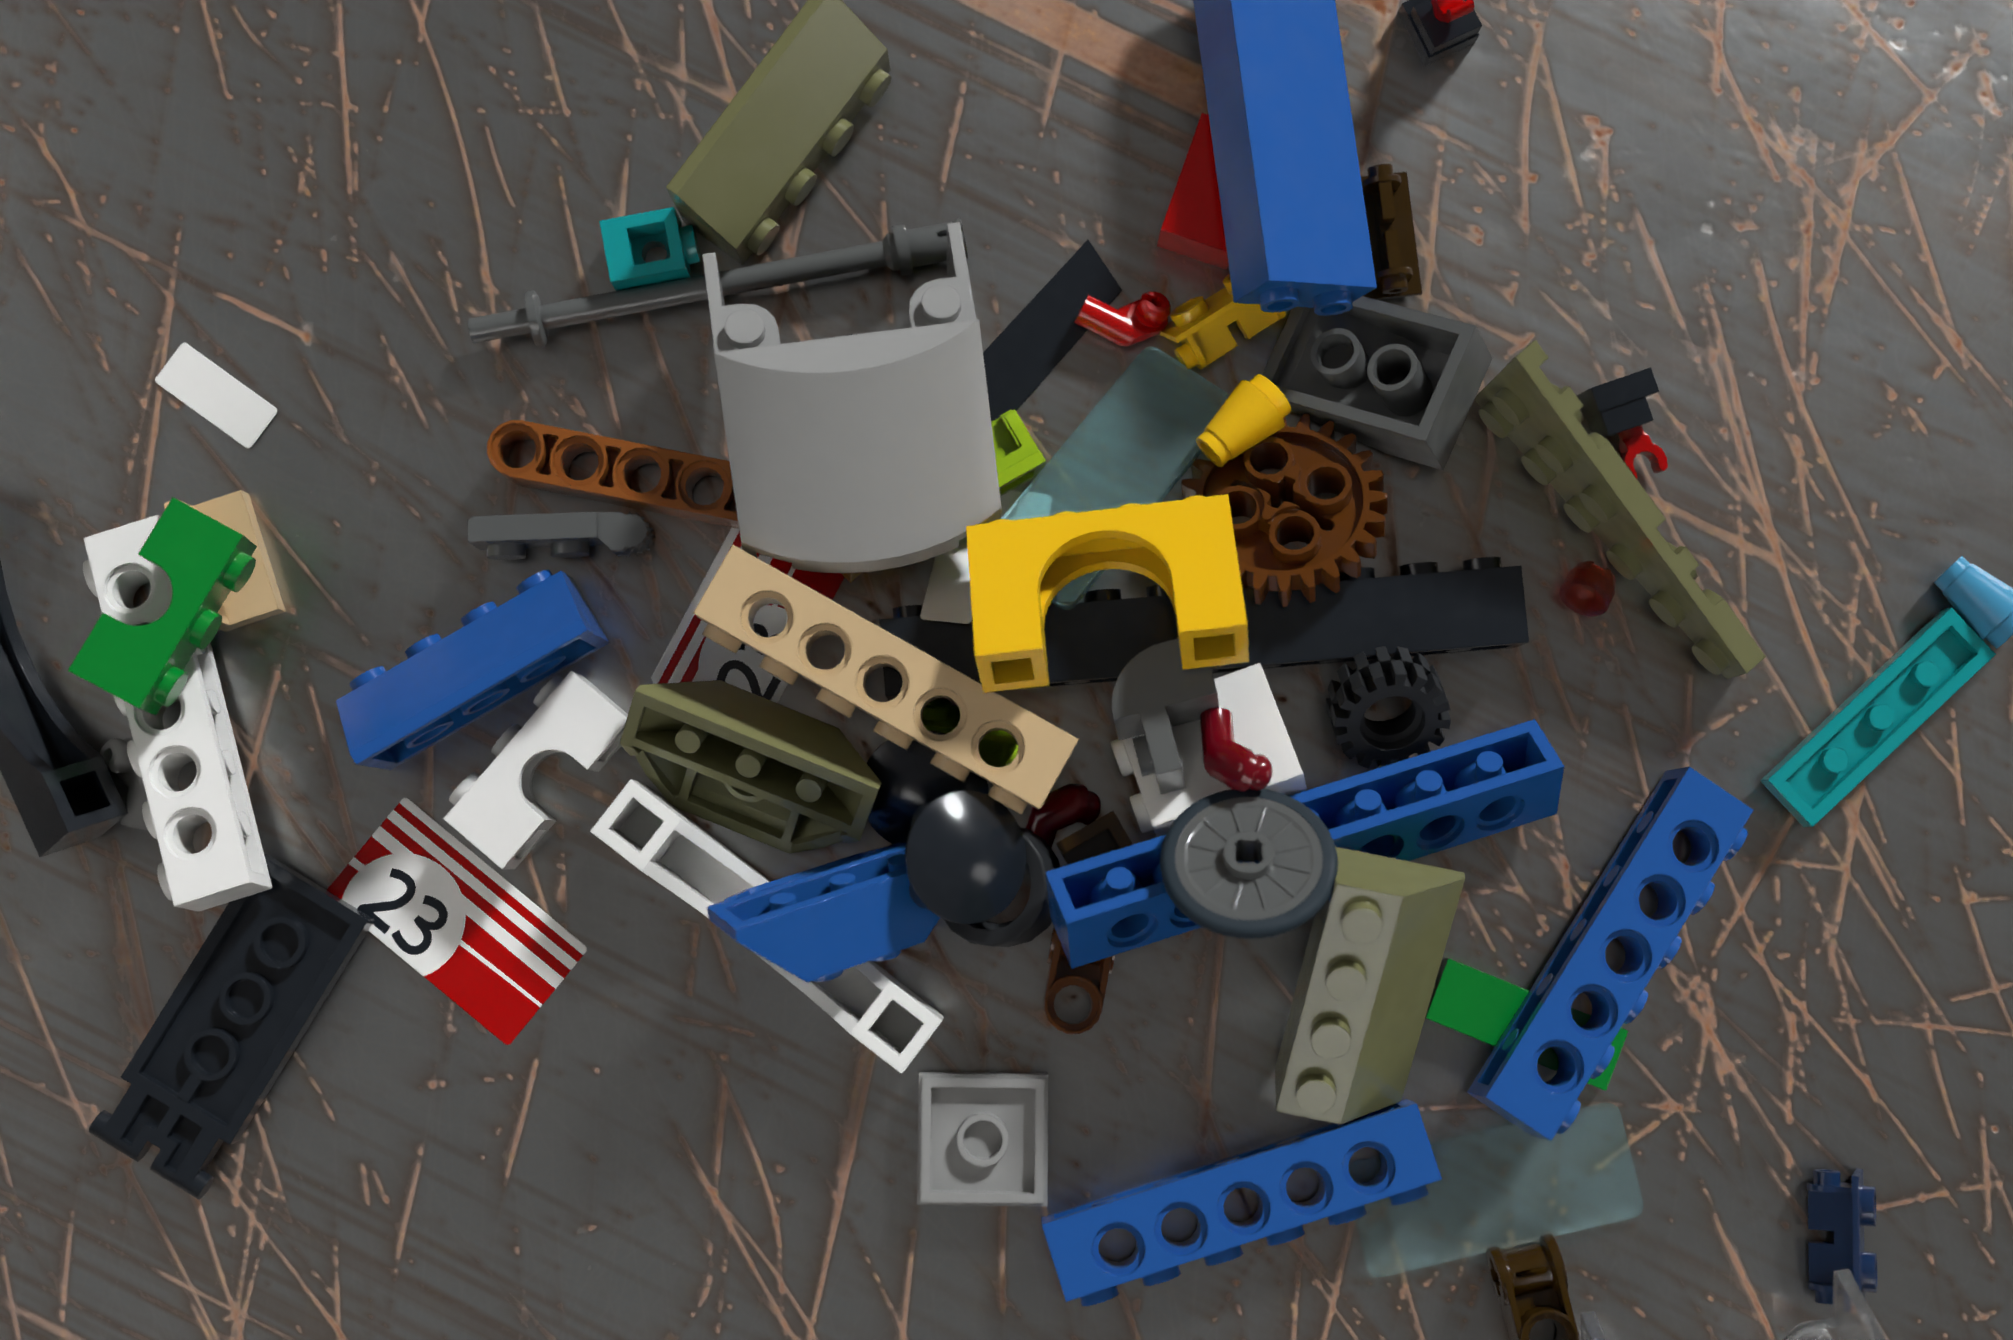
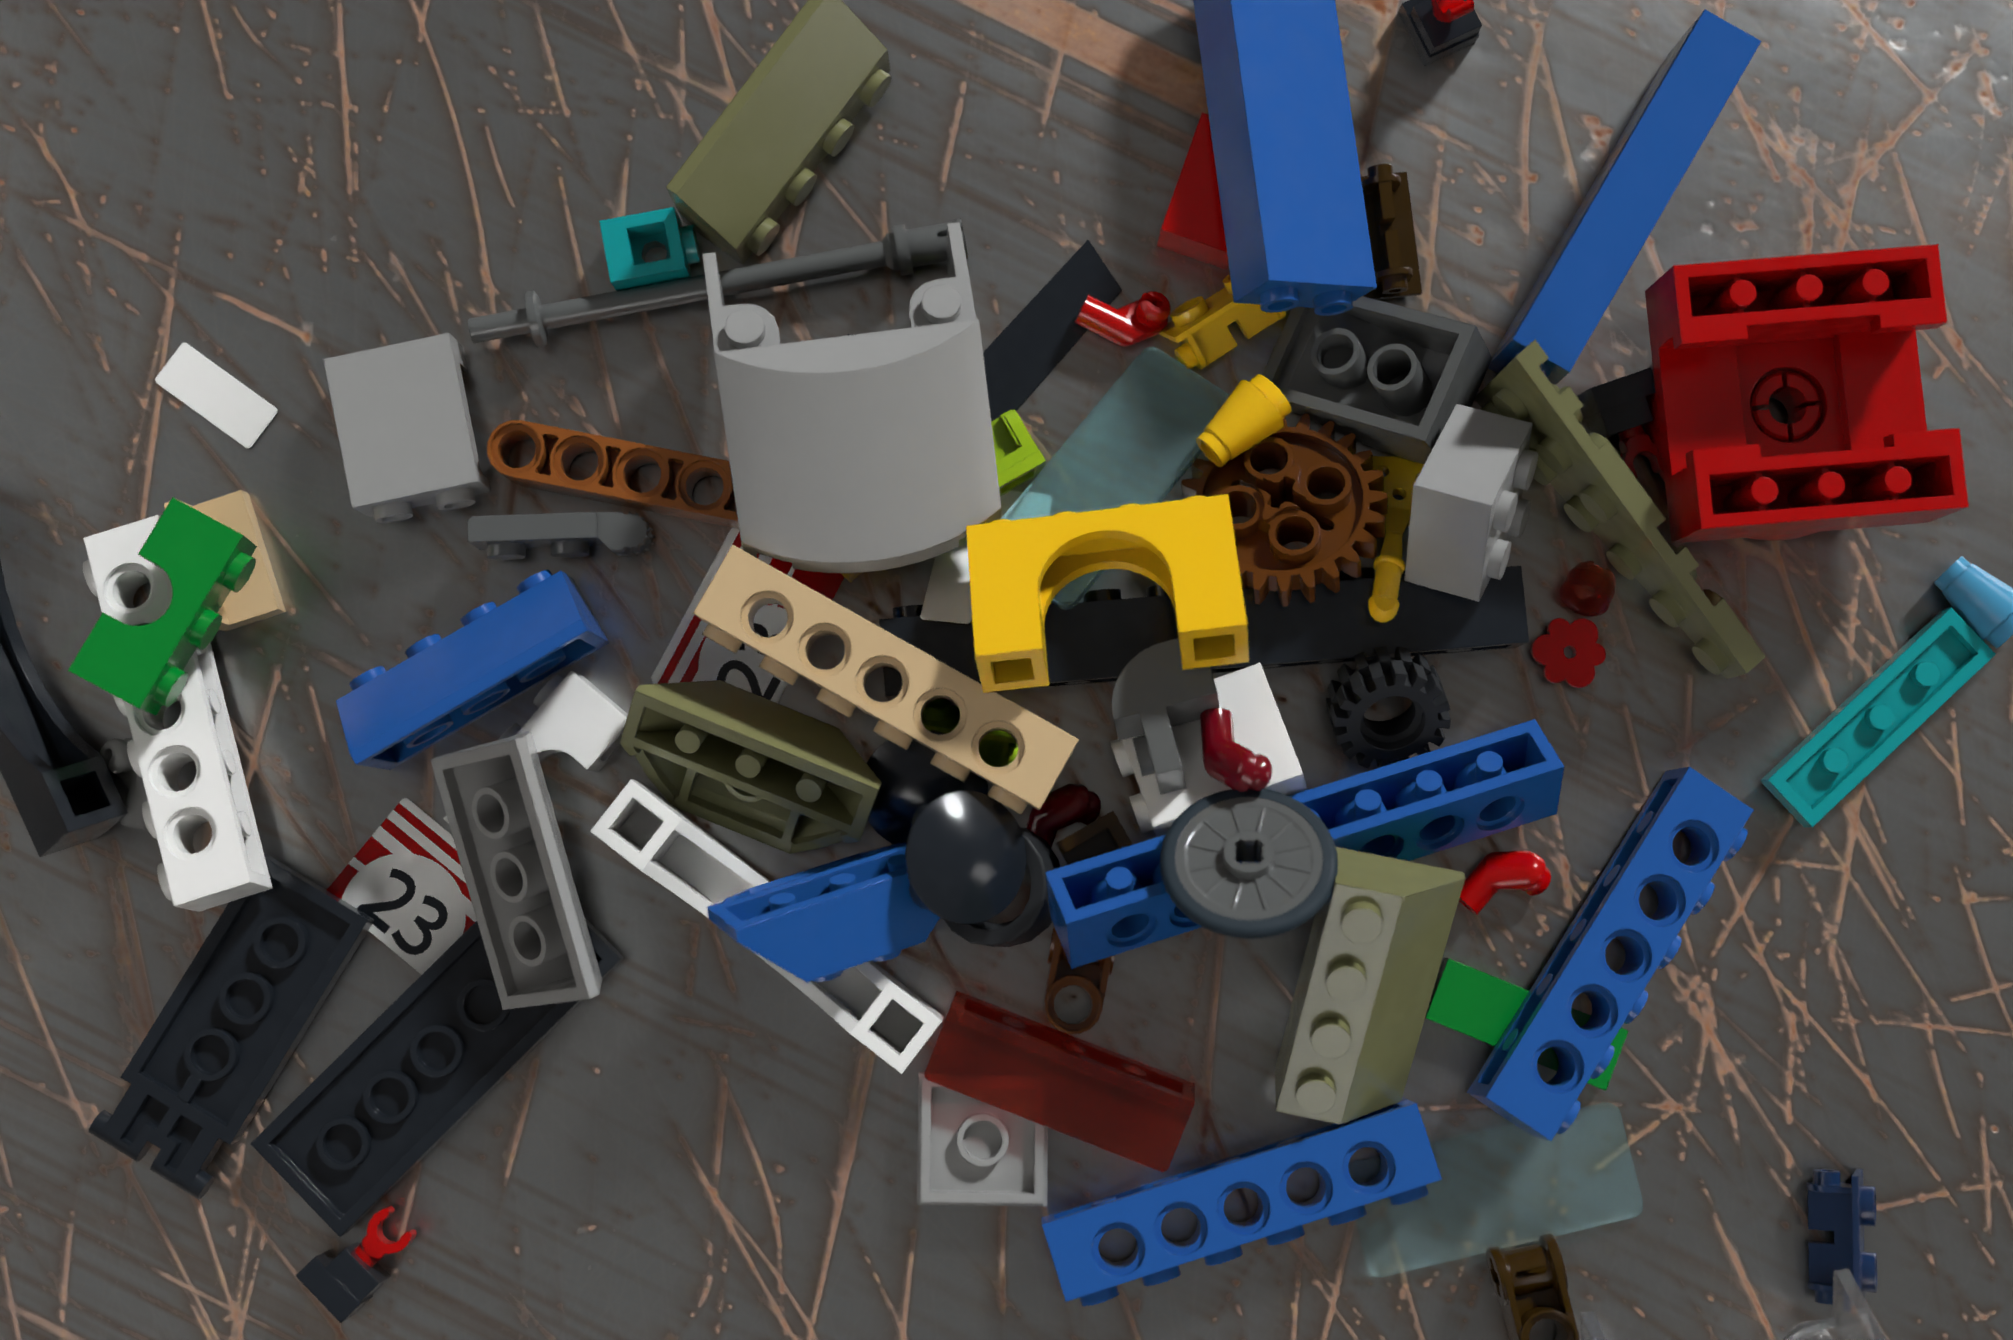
none -> black plate [250,918,624,1237]
none -> black piece [296,1206,417,1323]
none -> light grey panel [323,333,491,523]
none -> light grey slope [430,731,602,1010]
none -> clear red panel [924,991,1195,1172]
none -> yellow piece [1368,456,1424,623]
none -> light grey brick [1404,404,1538,602]
none -> red arm [1459,850,1551,915]
none -> blue brick [1488,9,1761,385]
none -> red plant [1531,618,1606,688]
none -> red piece [1644,244,1969,544]

